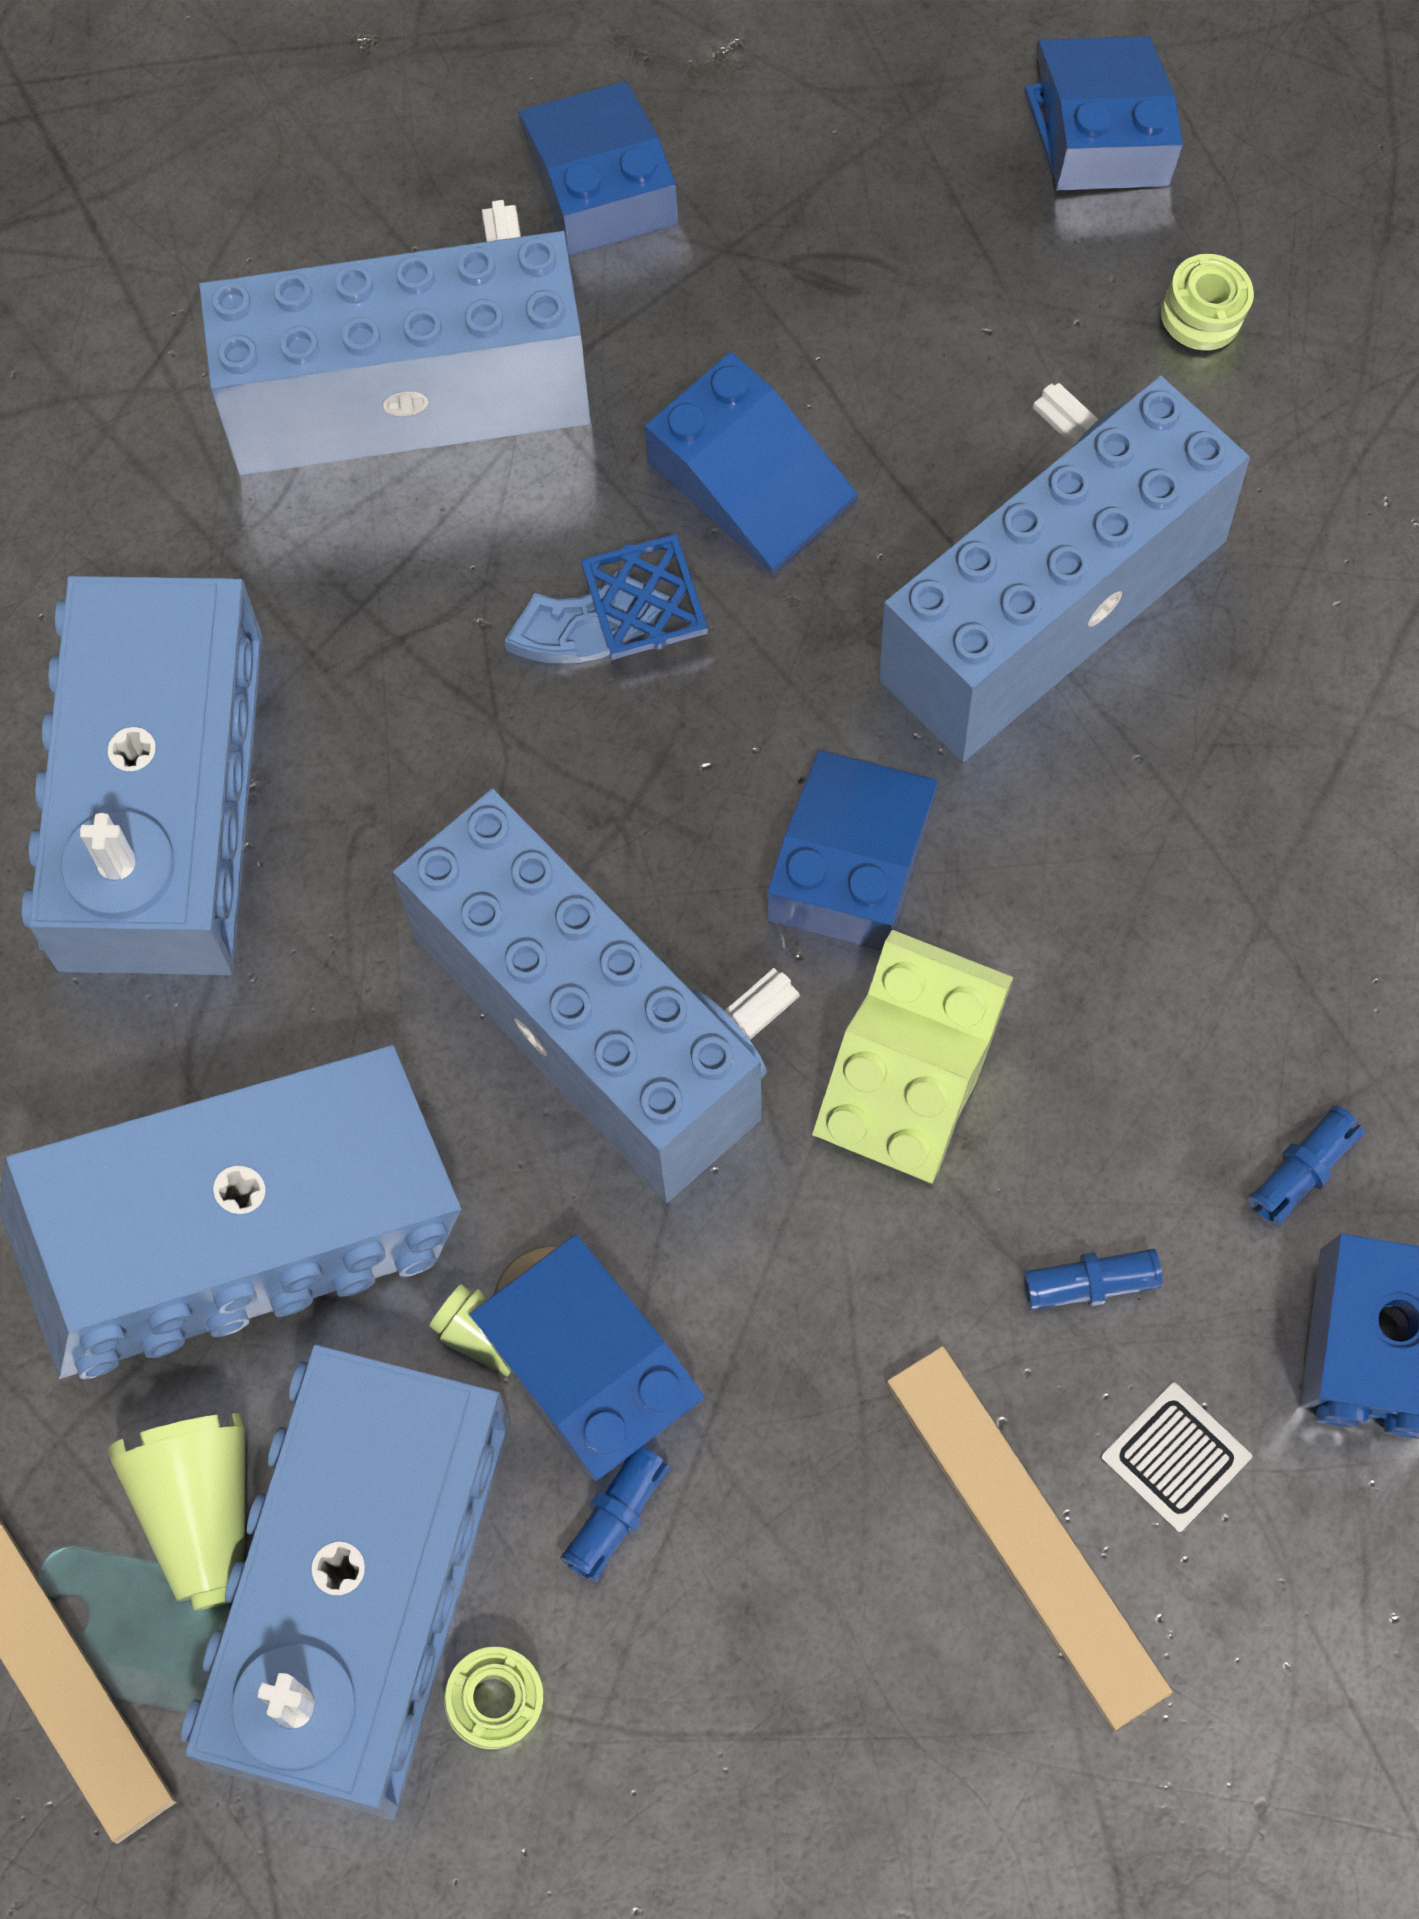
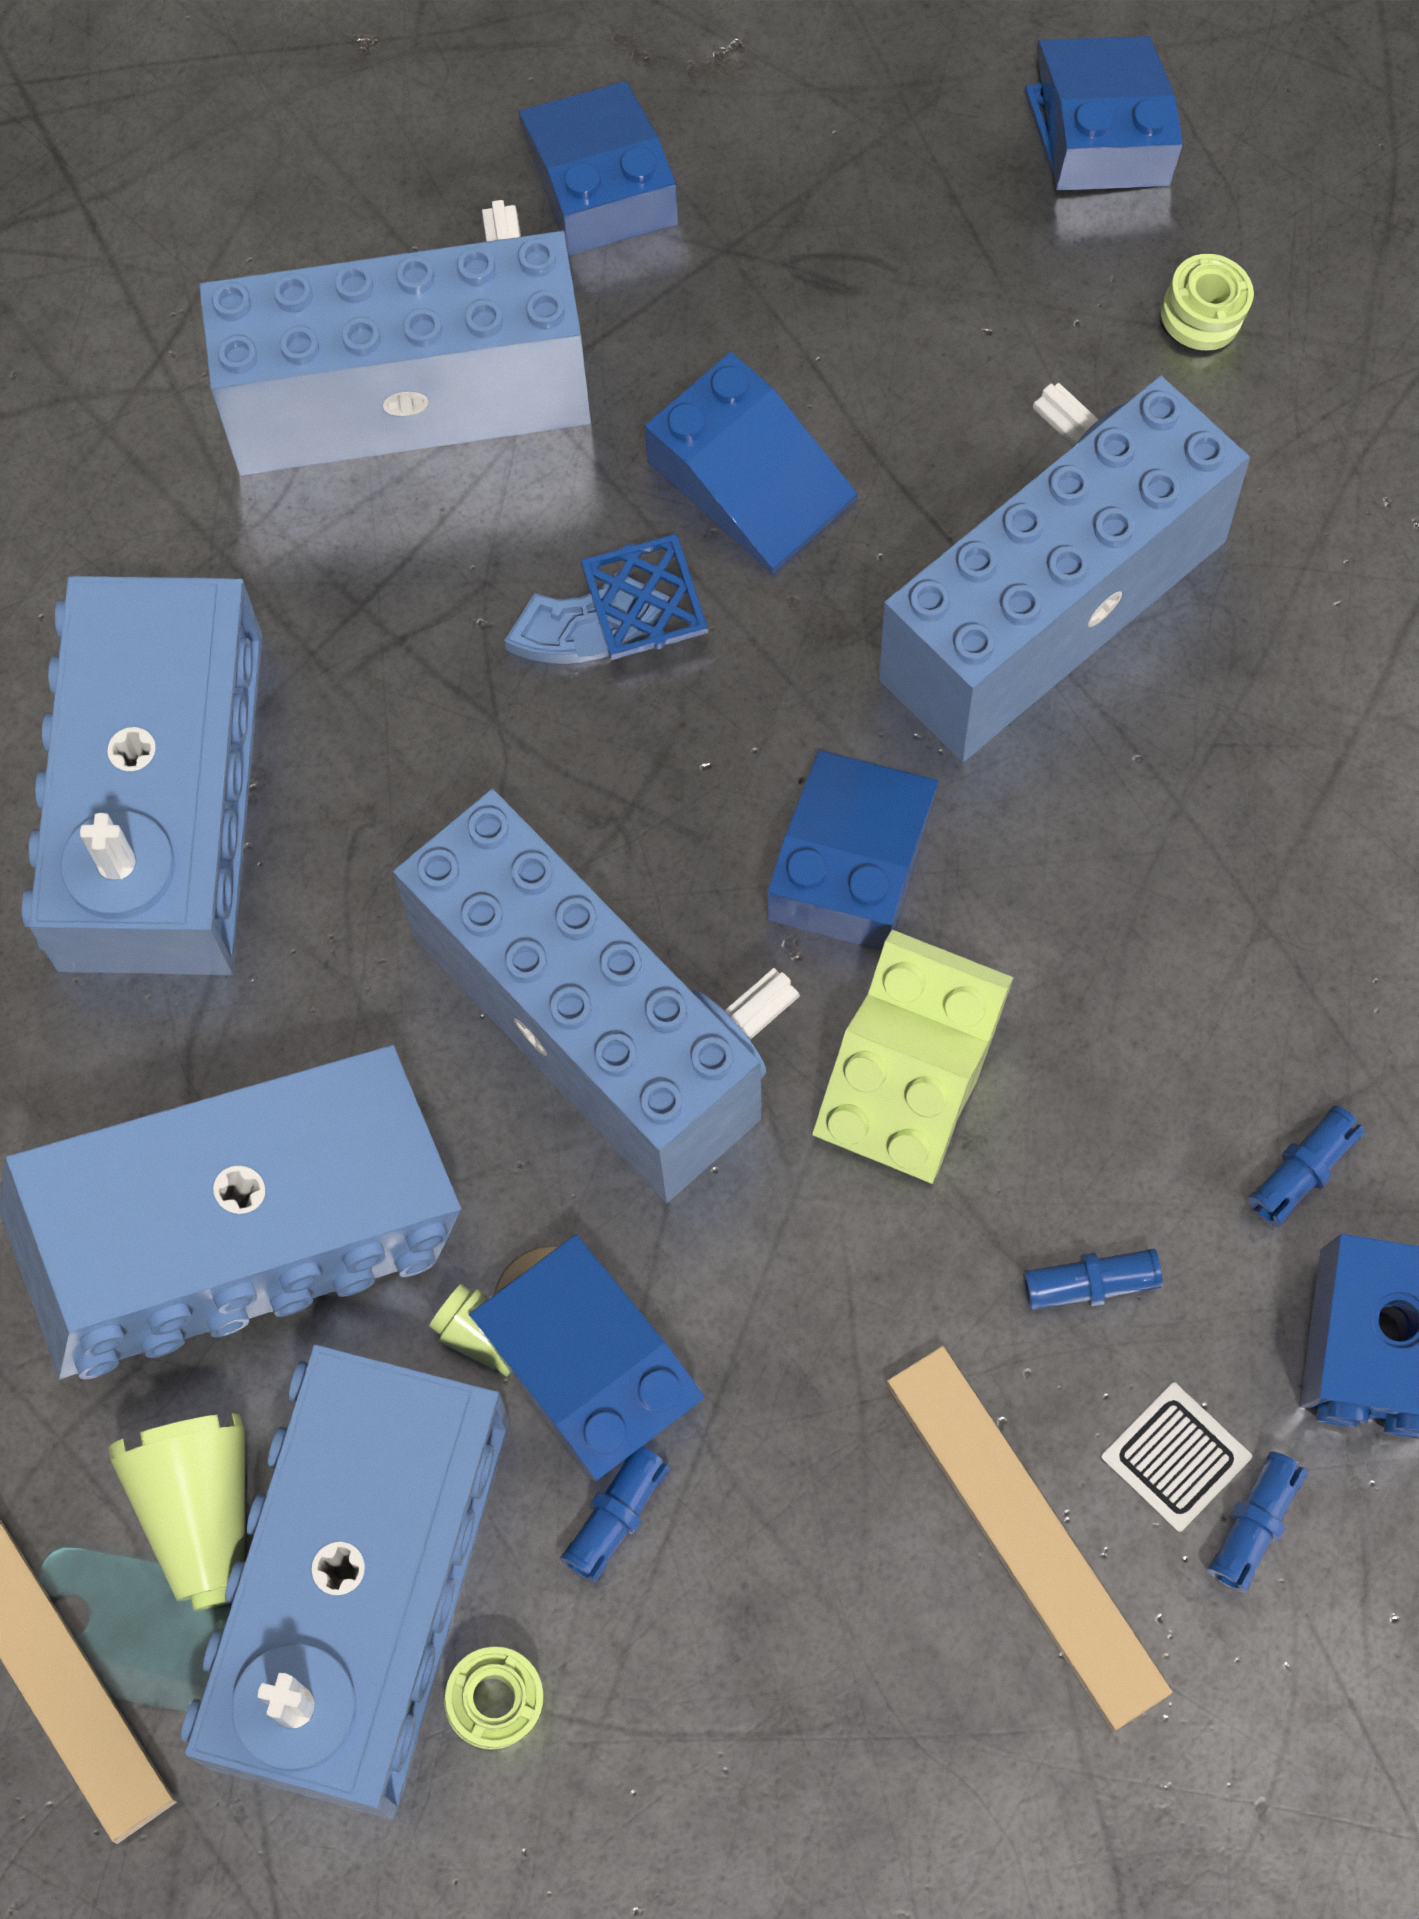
none -> blue pin [1206,1451,1309,1593]

